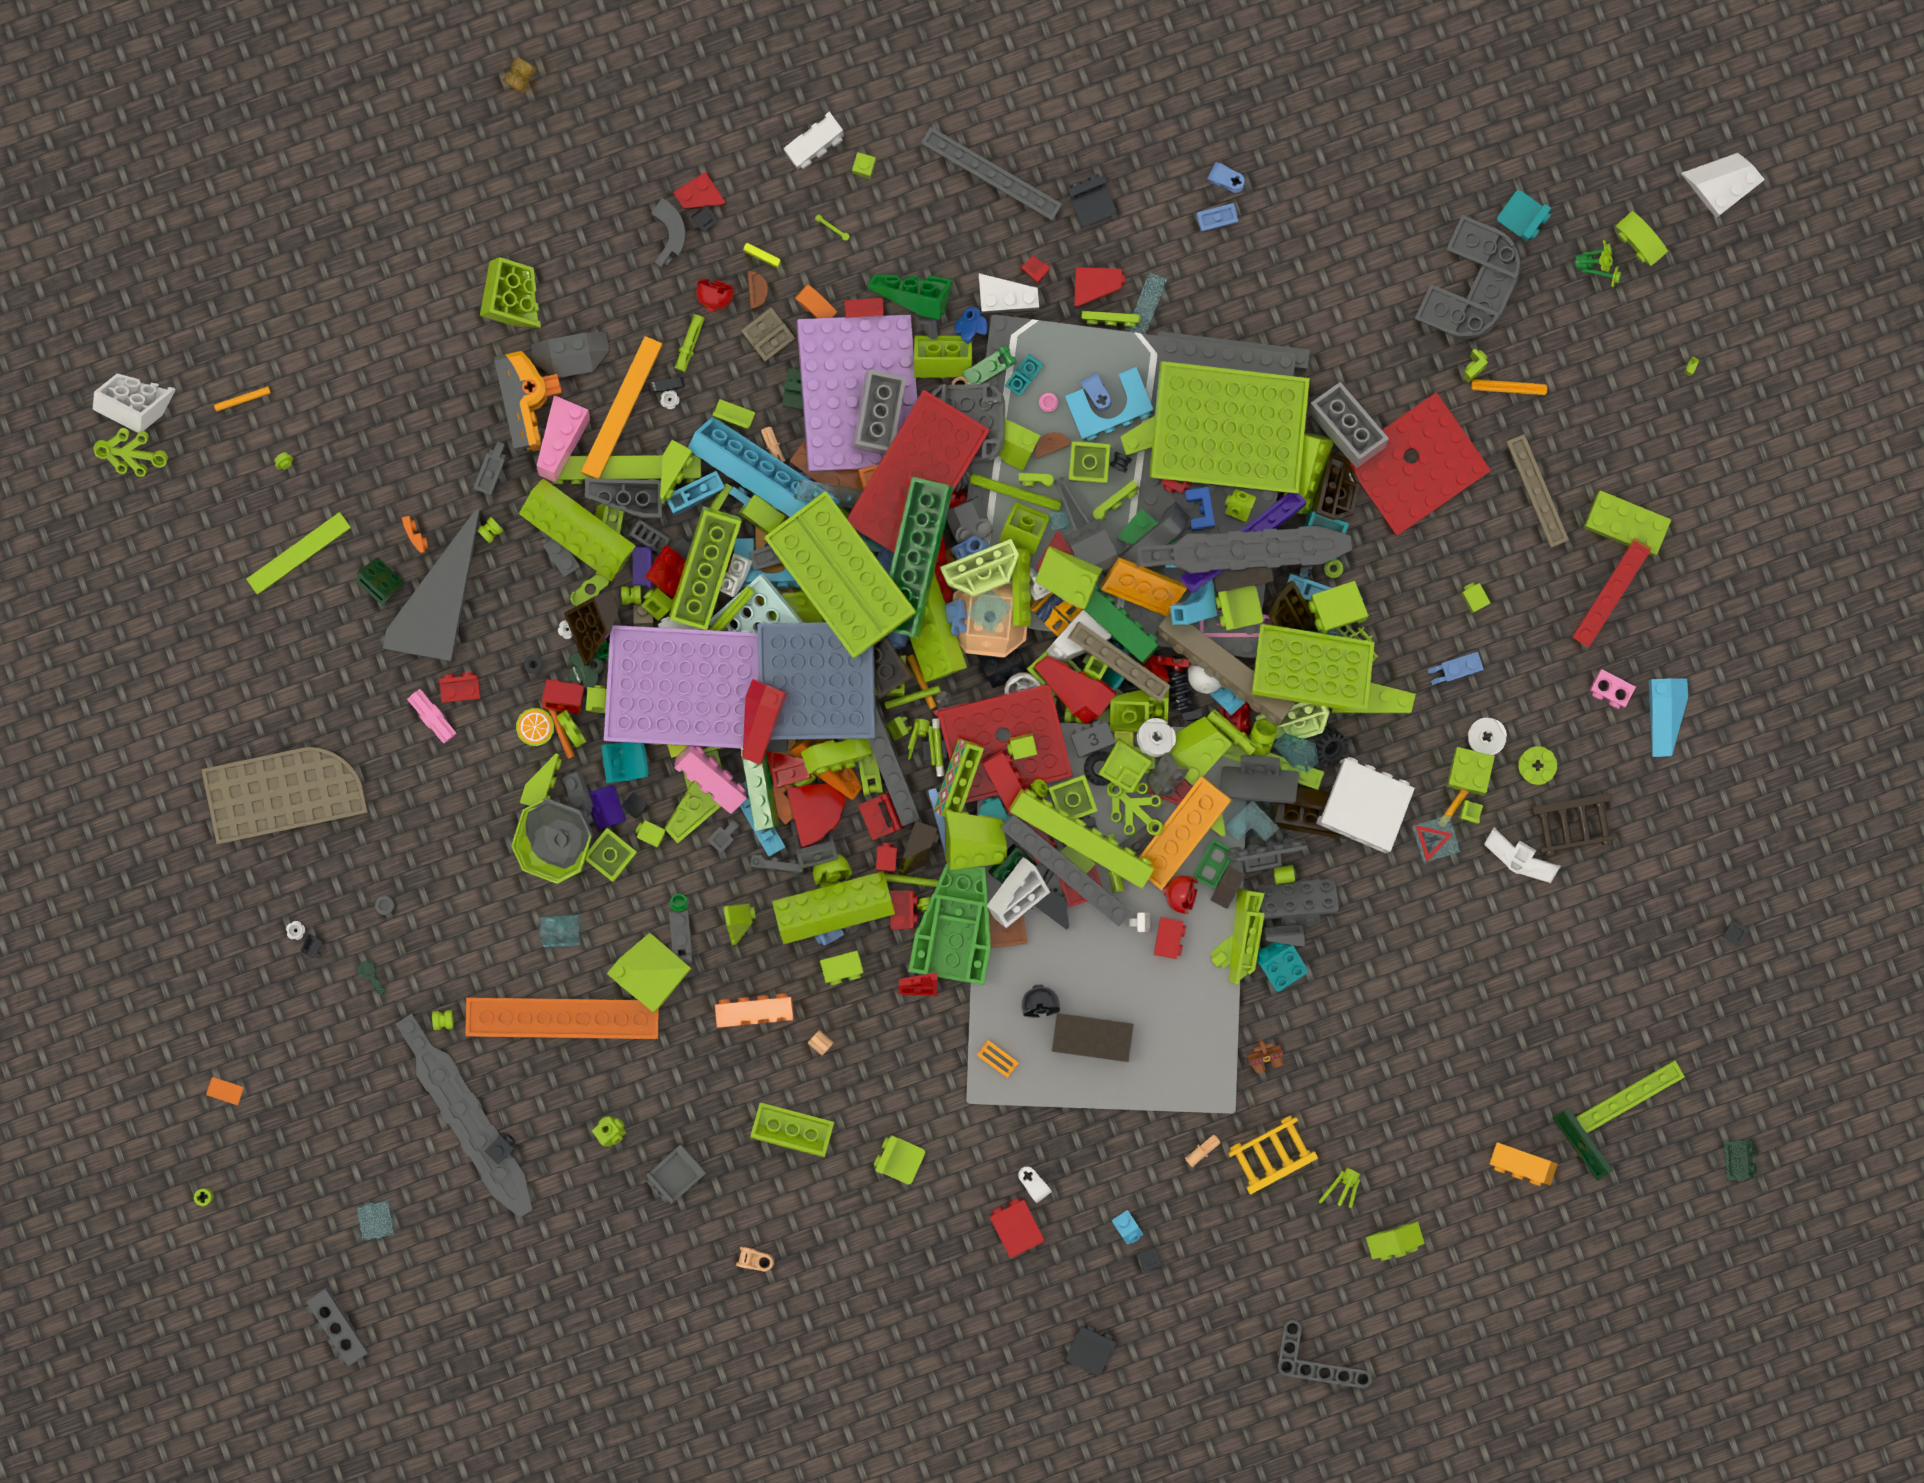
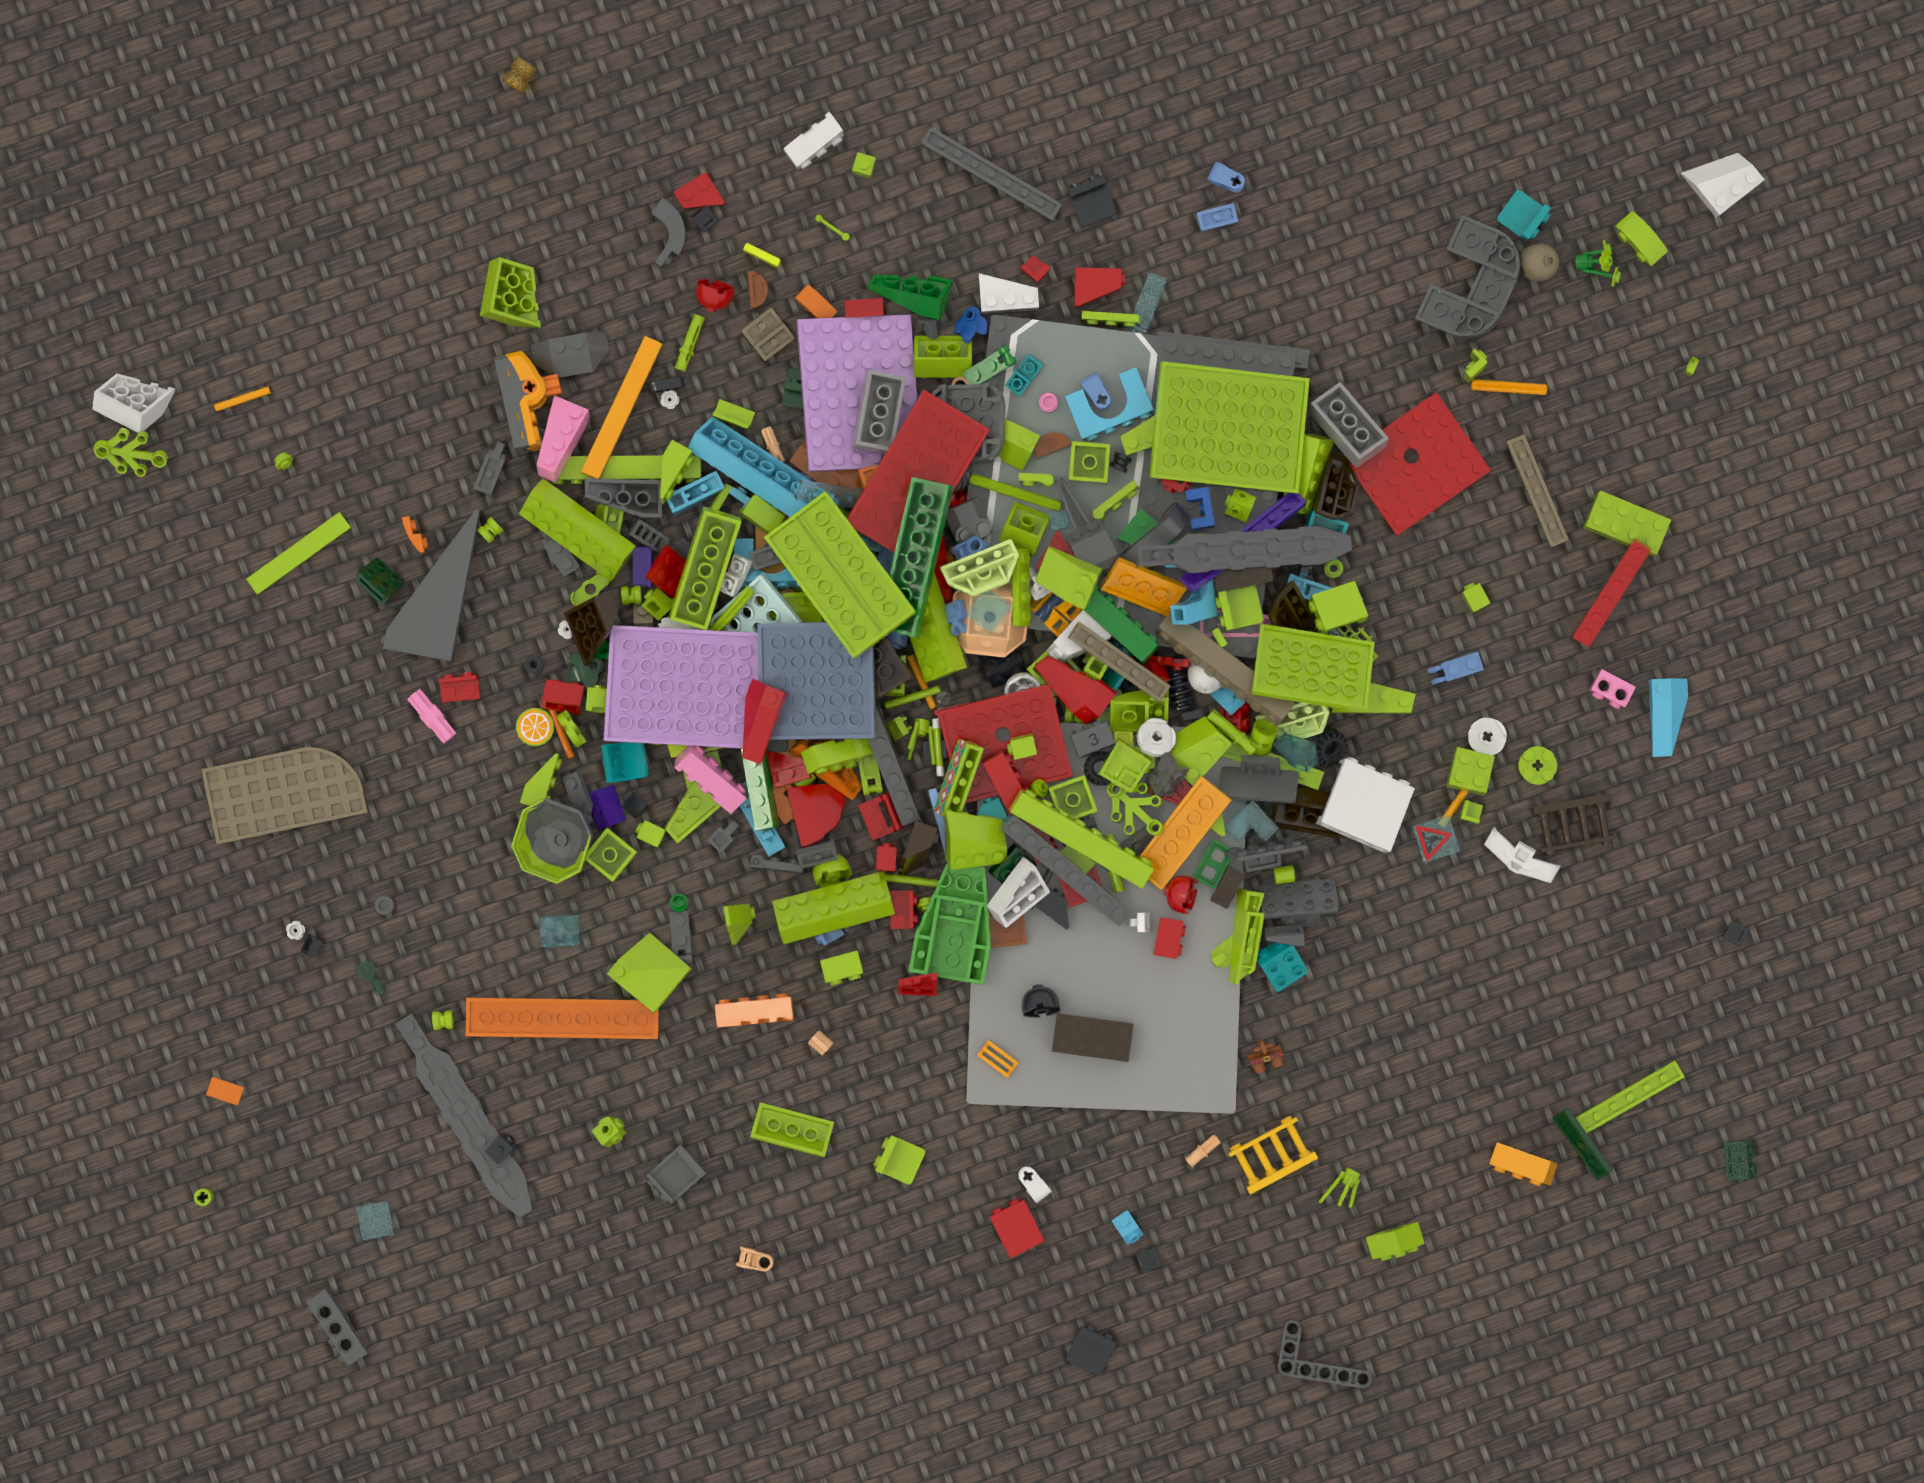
none -> lime tile [1212,628,1227,648]
none -> dark tan cylinder [1520,243,1559,282]

